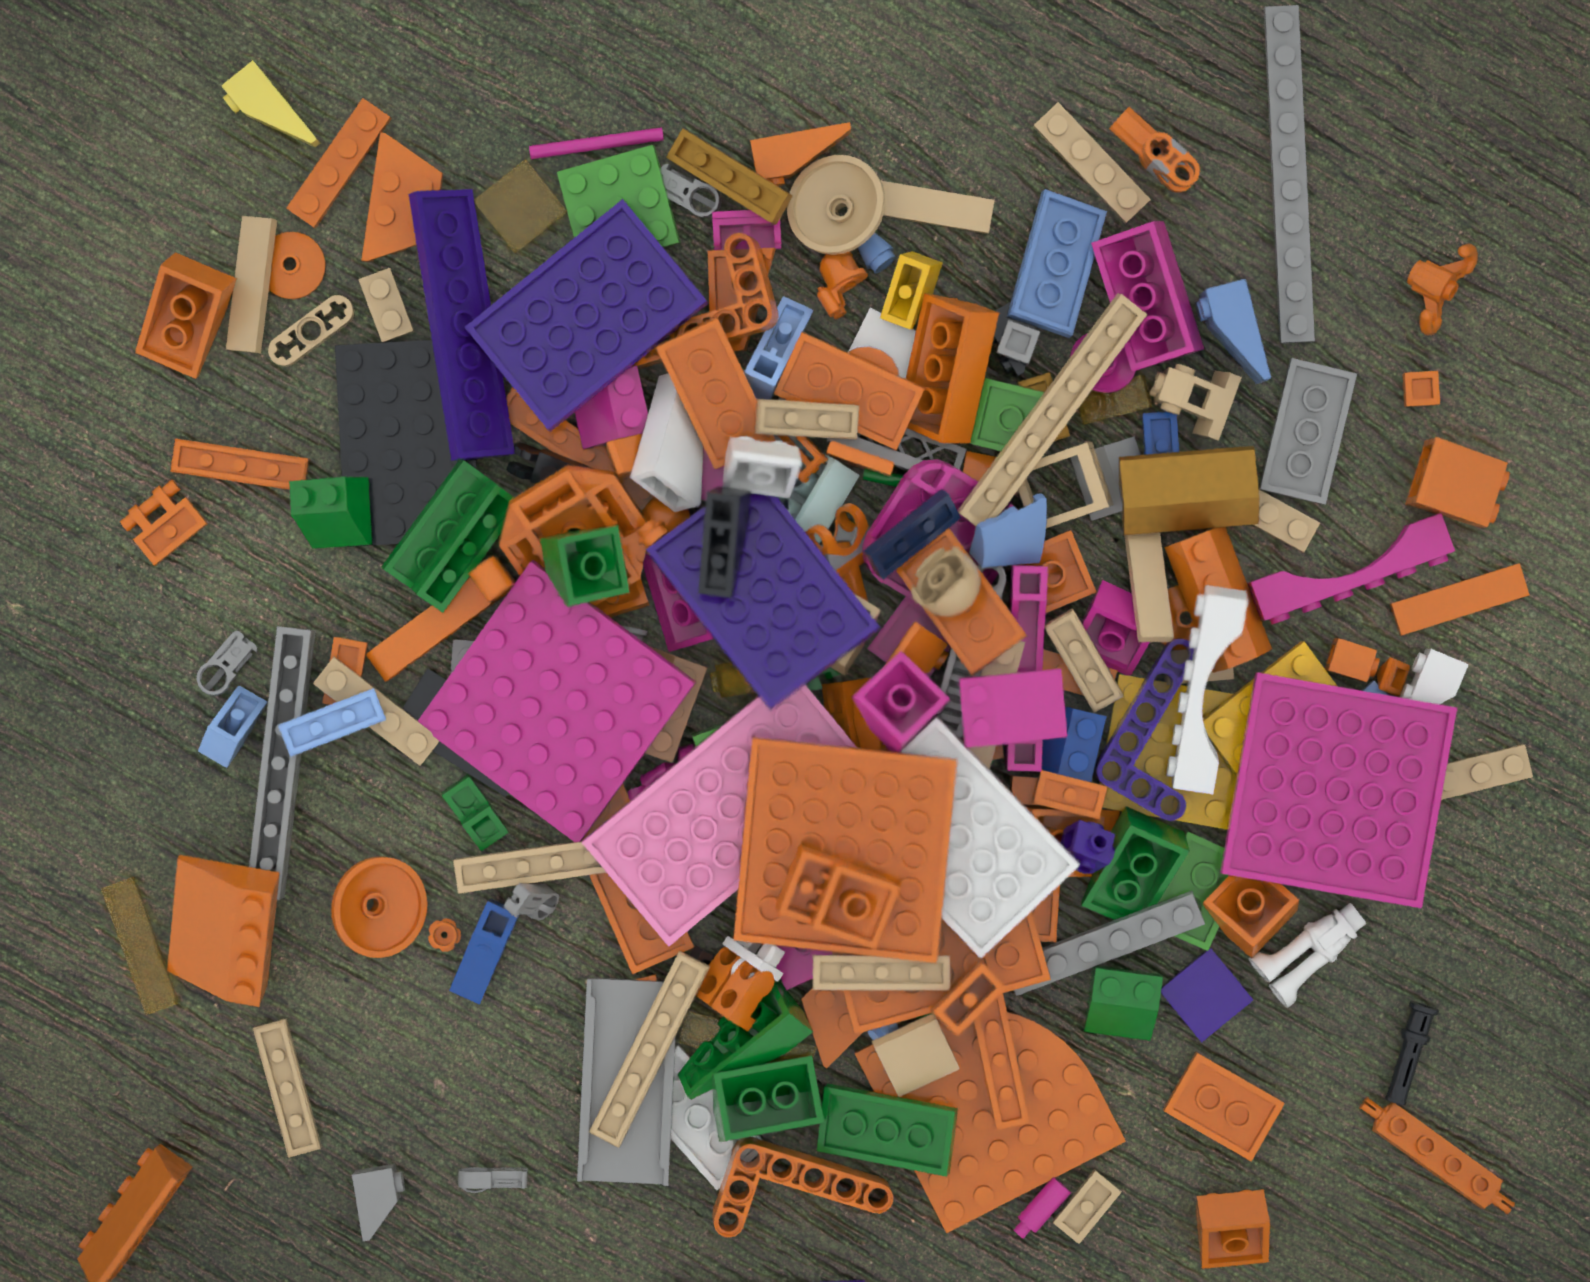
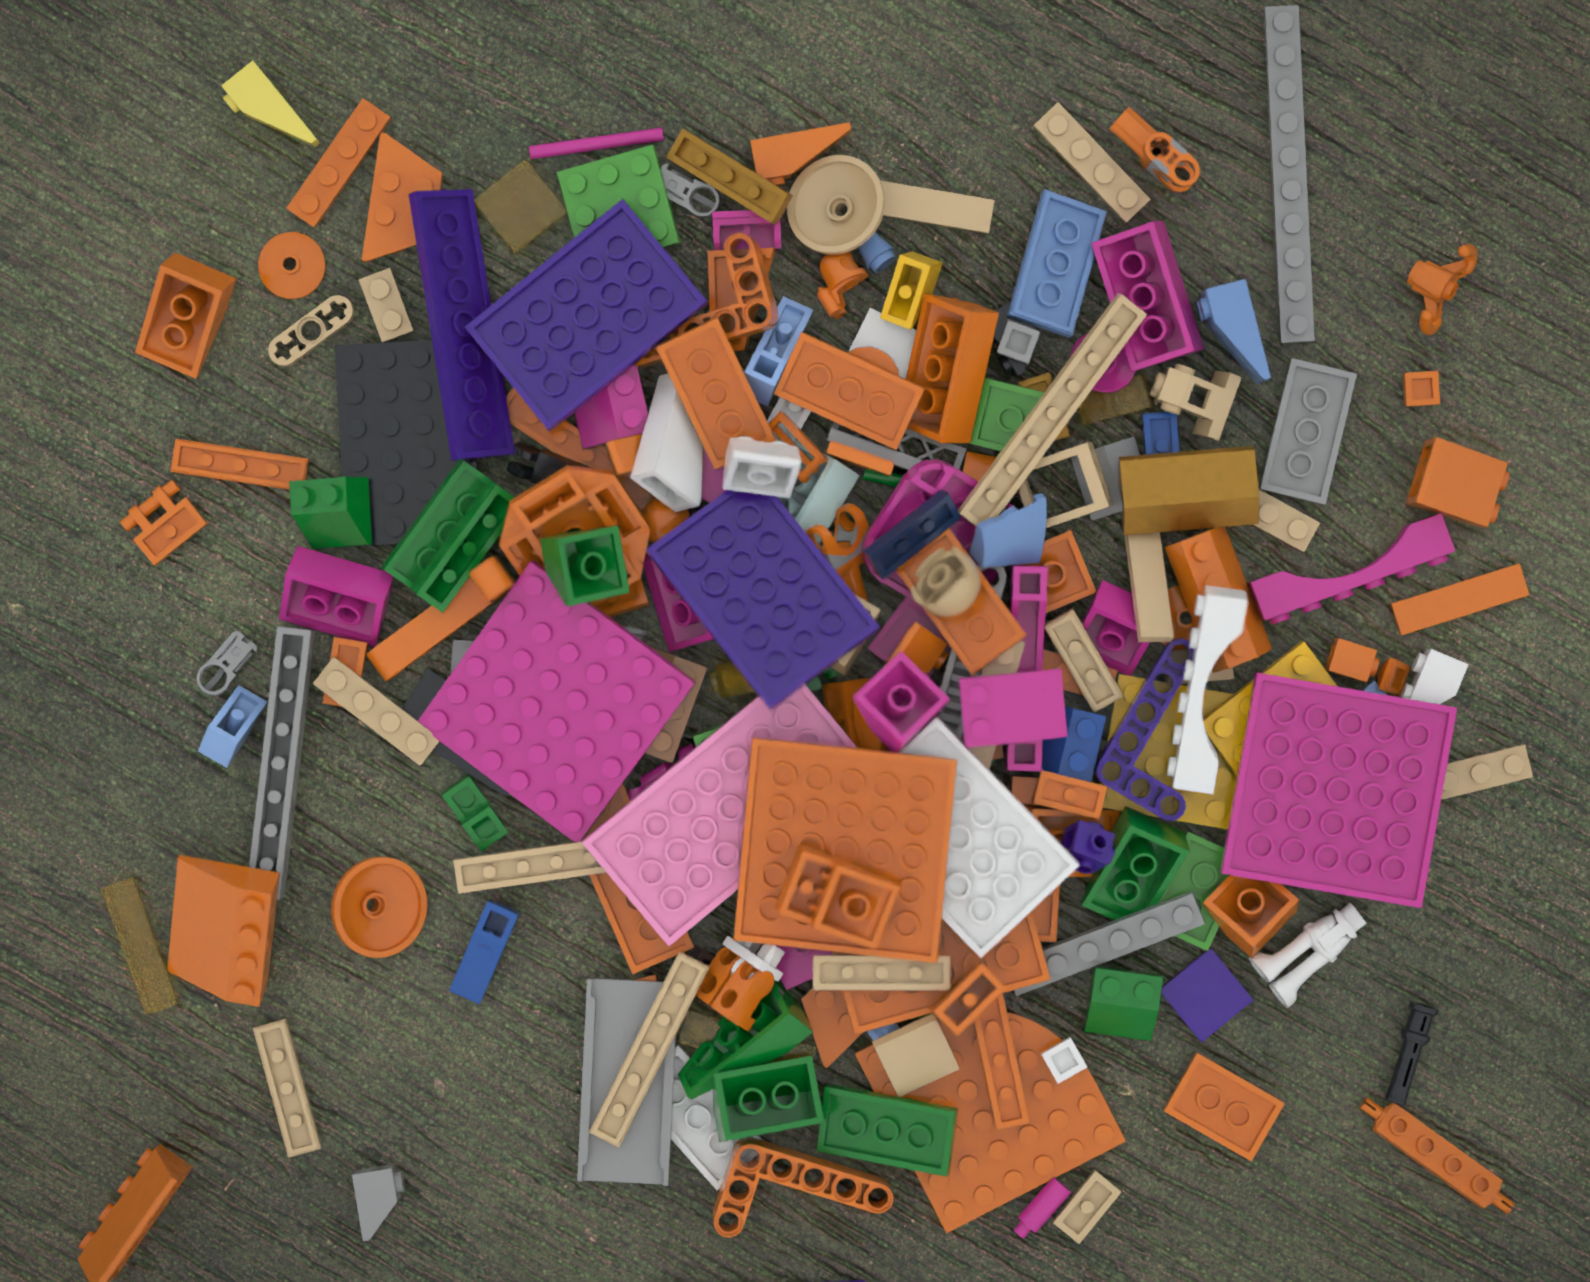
tan tile [226,216,277,354] -> none
light blue tile [278,688,386,757] -> none
orange plate [428,918,461,952] -> none
light grey piece [458,1167,528,1193] -> none
light grey piece [504,883,559,921] -> none
orange plate [638,520,669,548] -> none
black slope [698,486,751,598] -> none
tan tile [755,399,859,440] -> none
orange slope [1196,1190,1270,1269] -> none
none -> dark pink slope [279,546,394,647]
none -> white plate [1041,1037,1087,1084]

